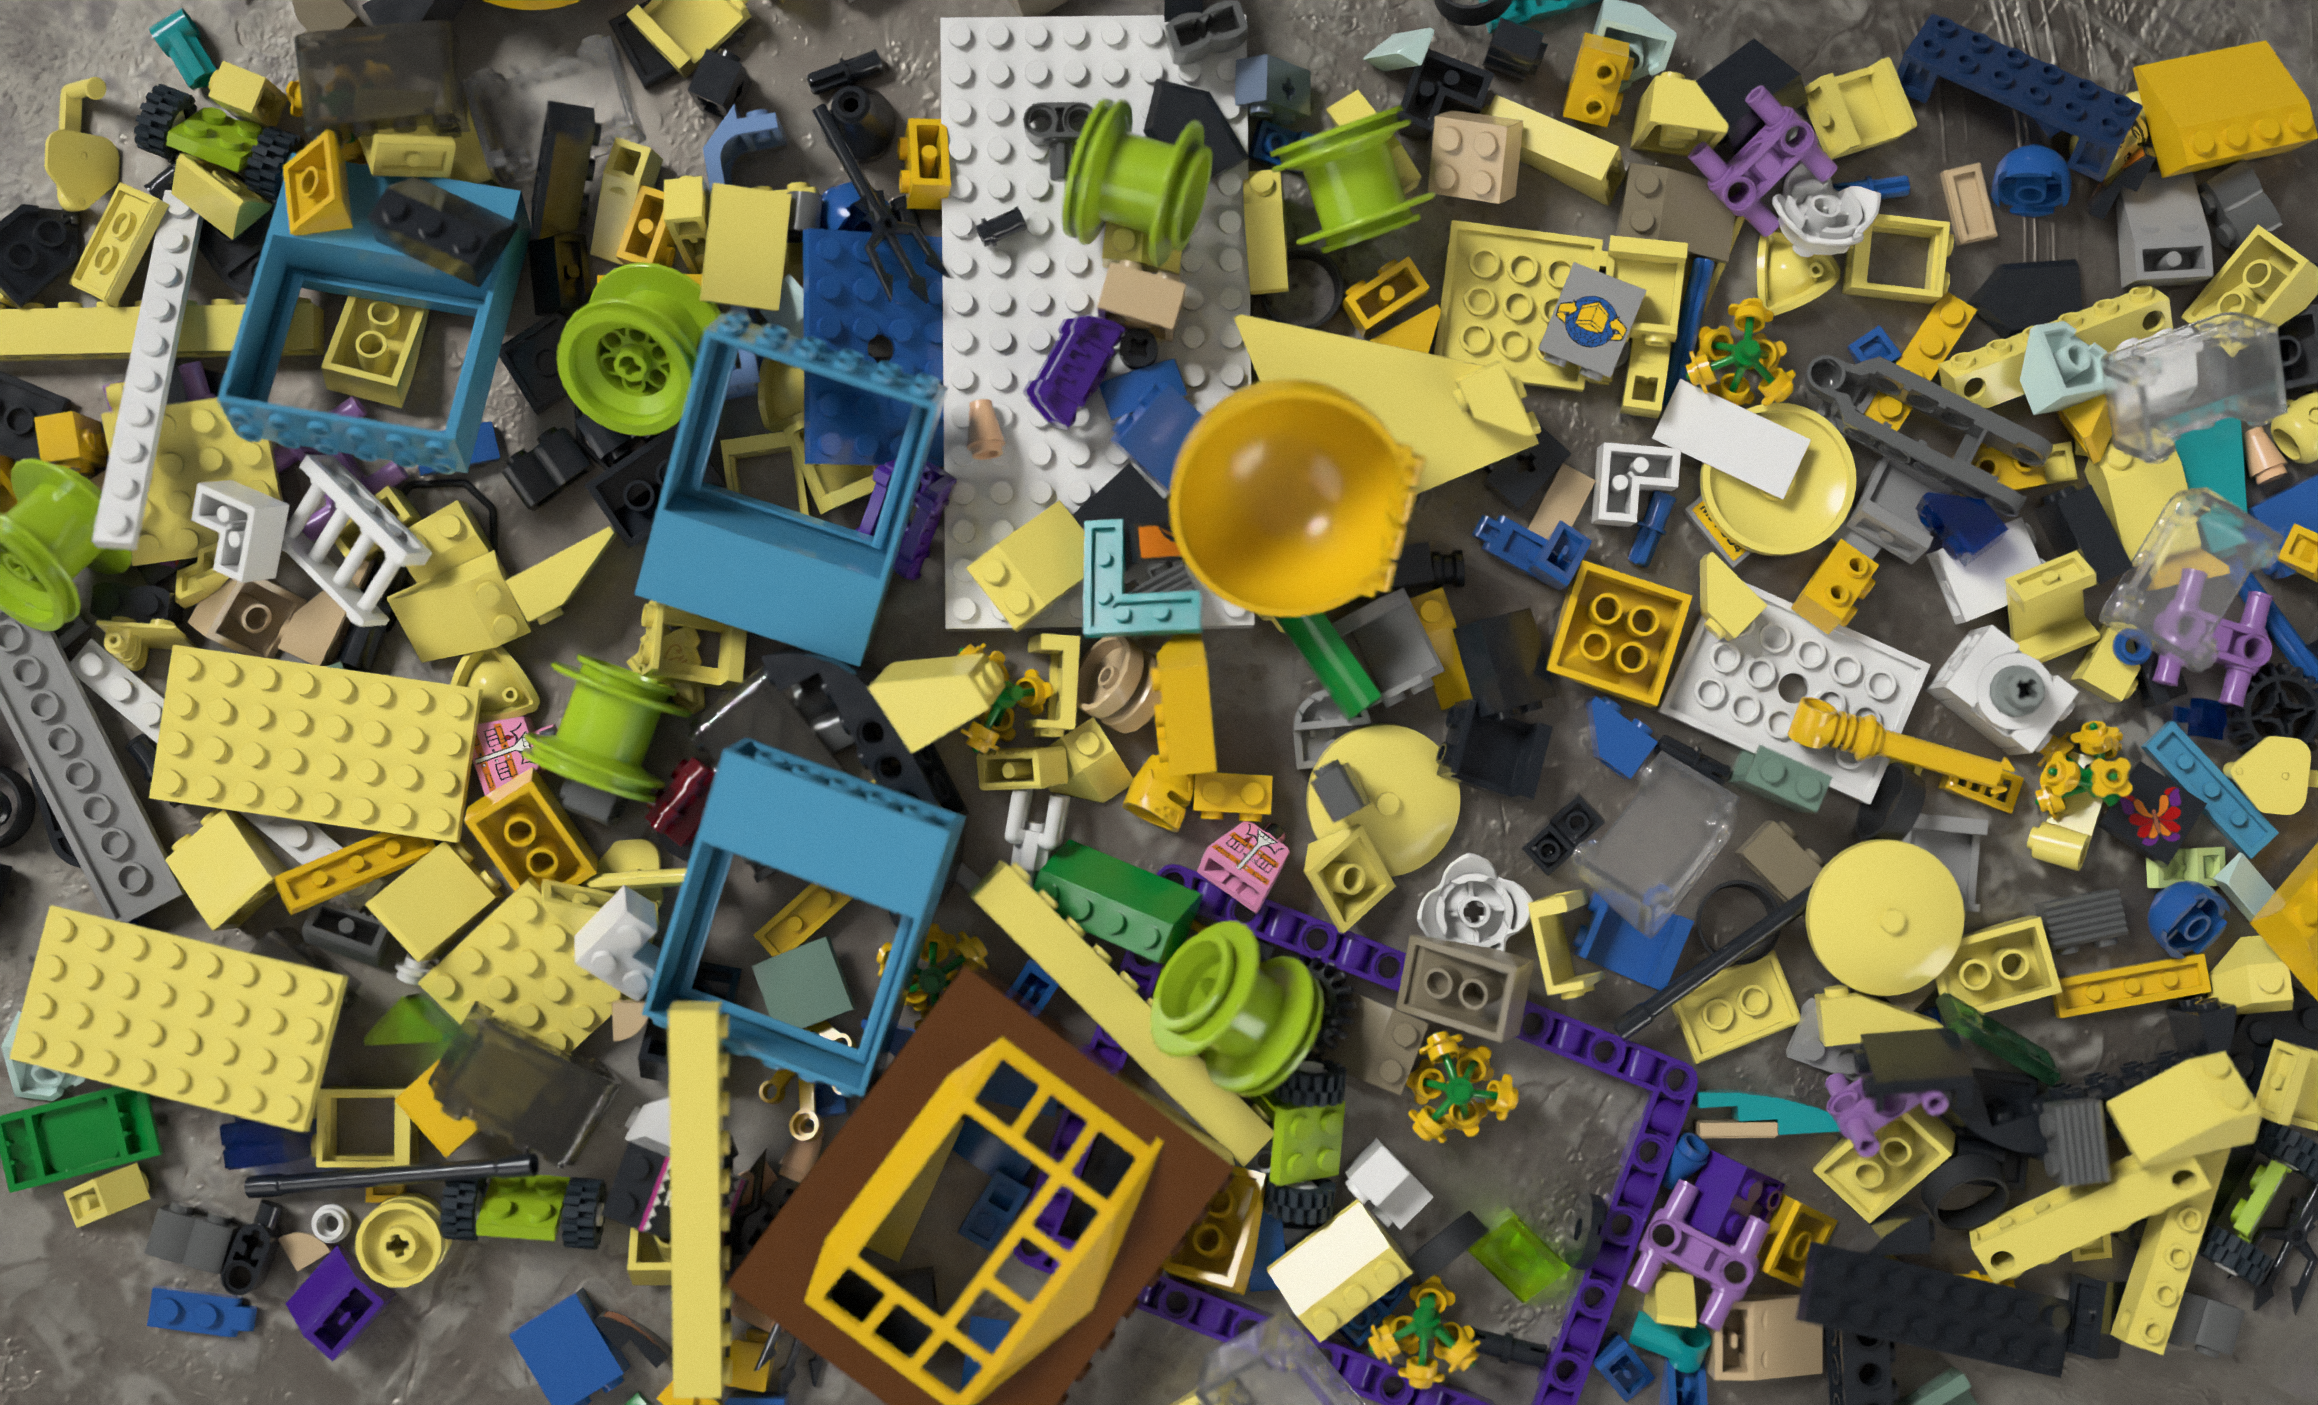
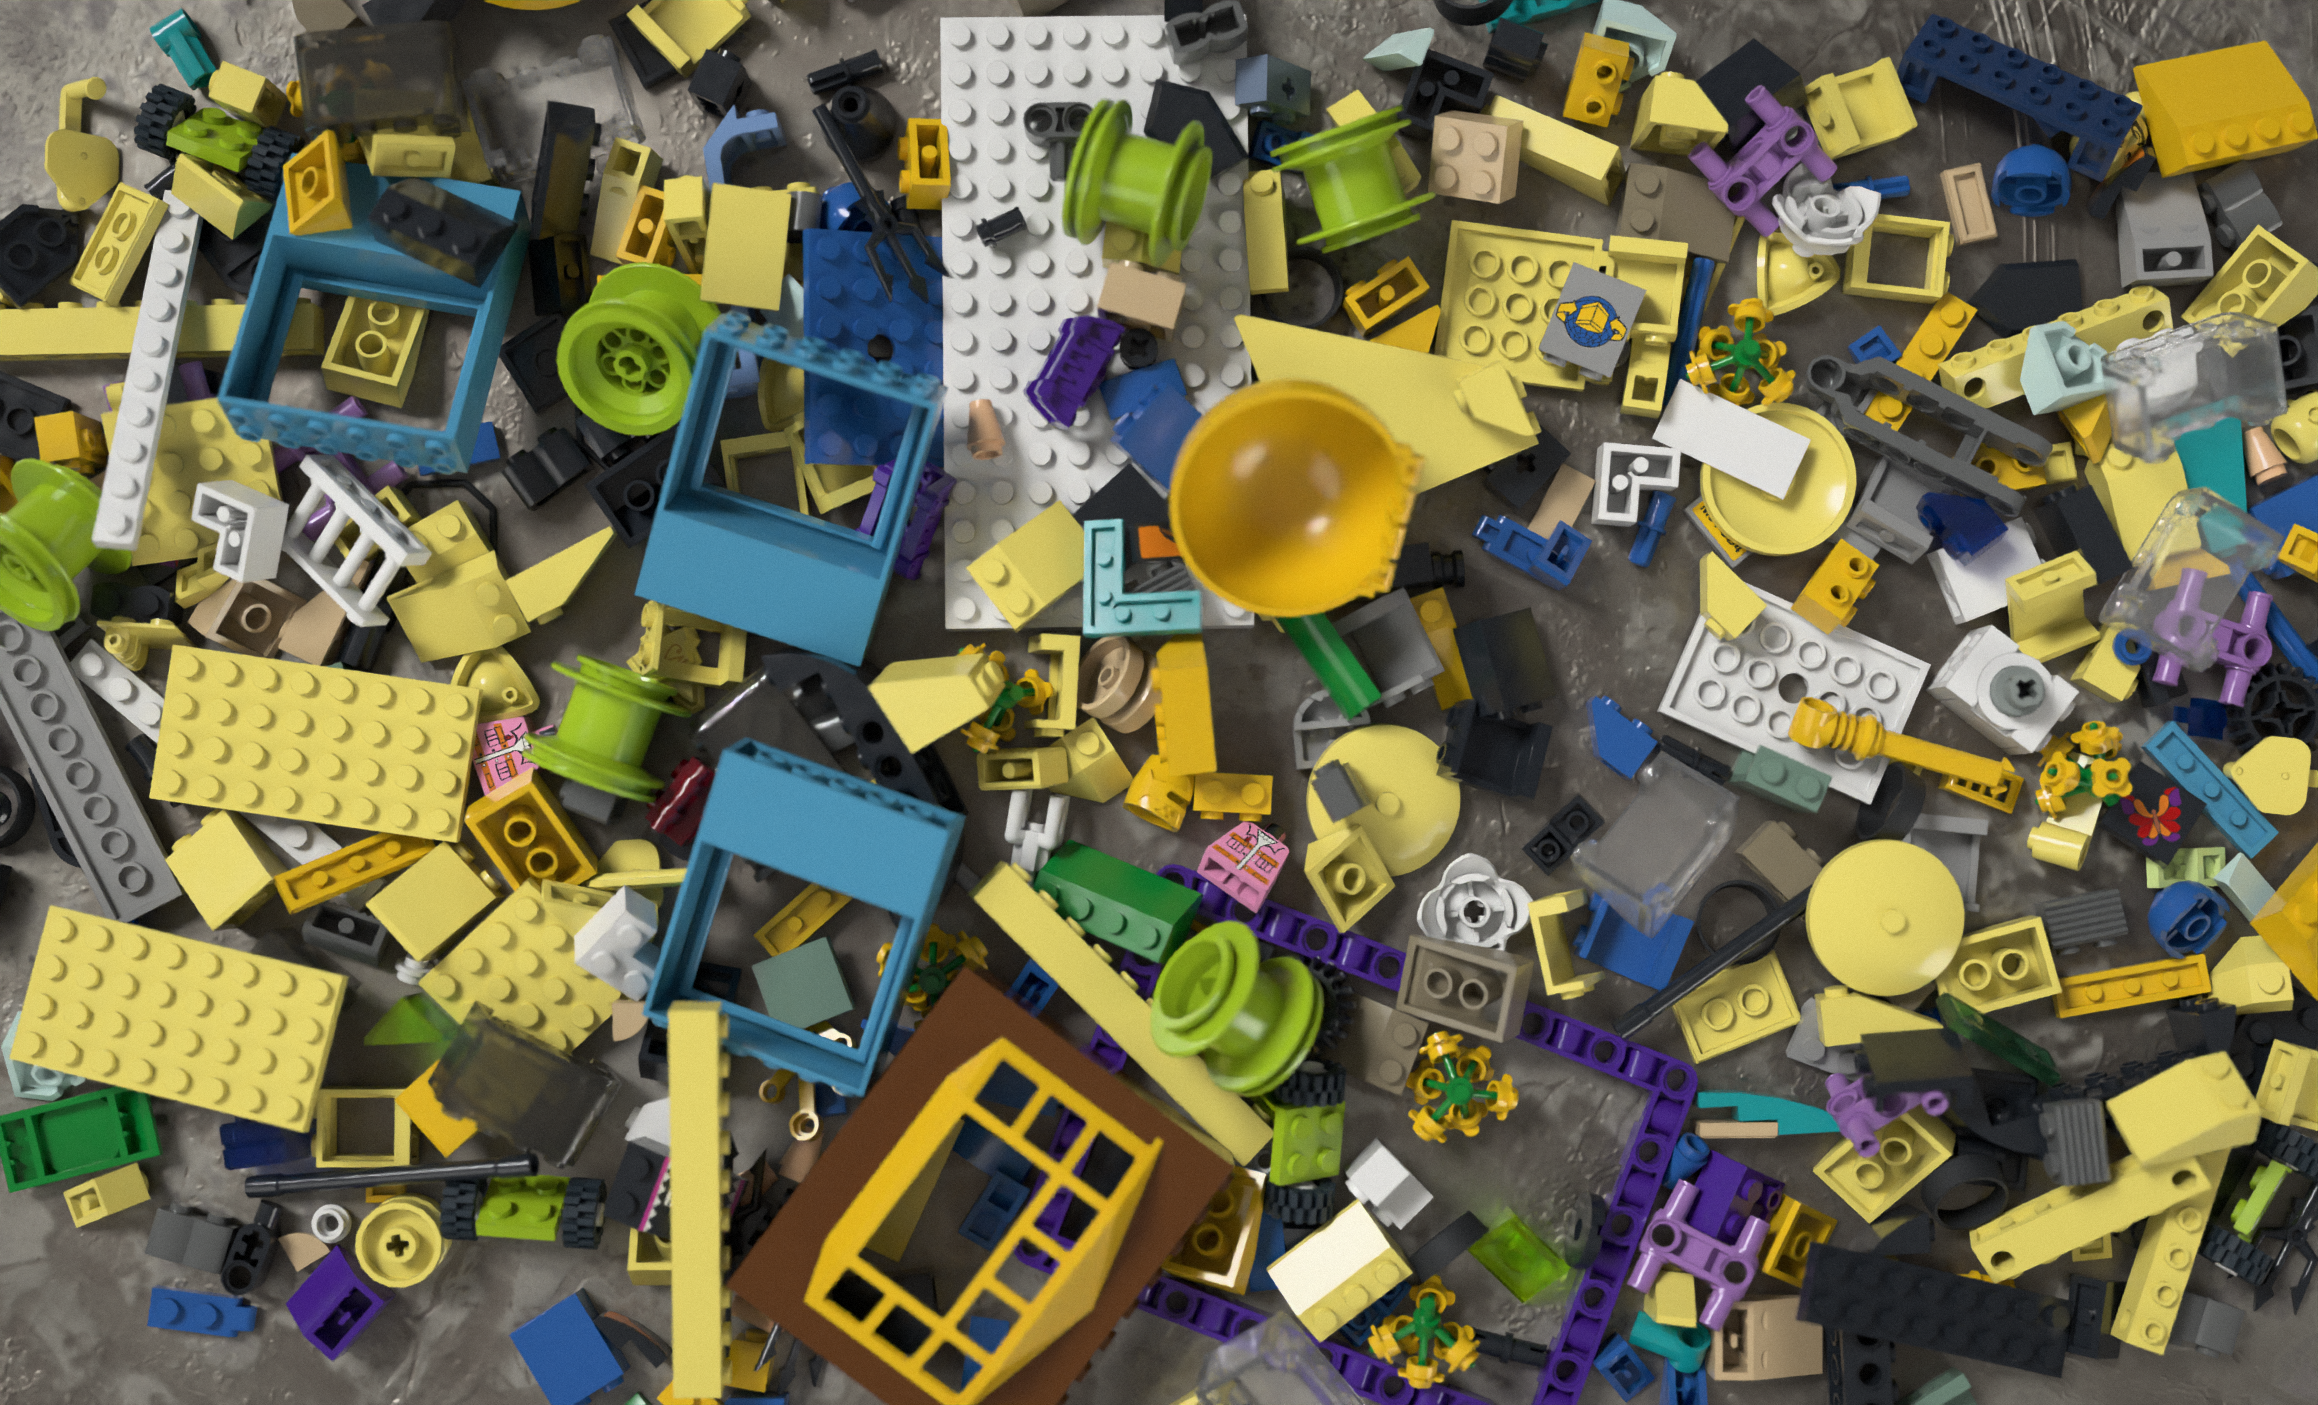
yellow slope [1546,560,1692,708] -> none

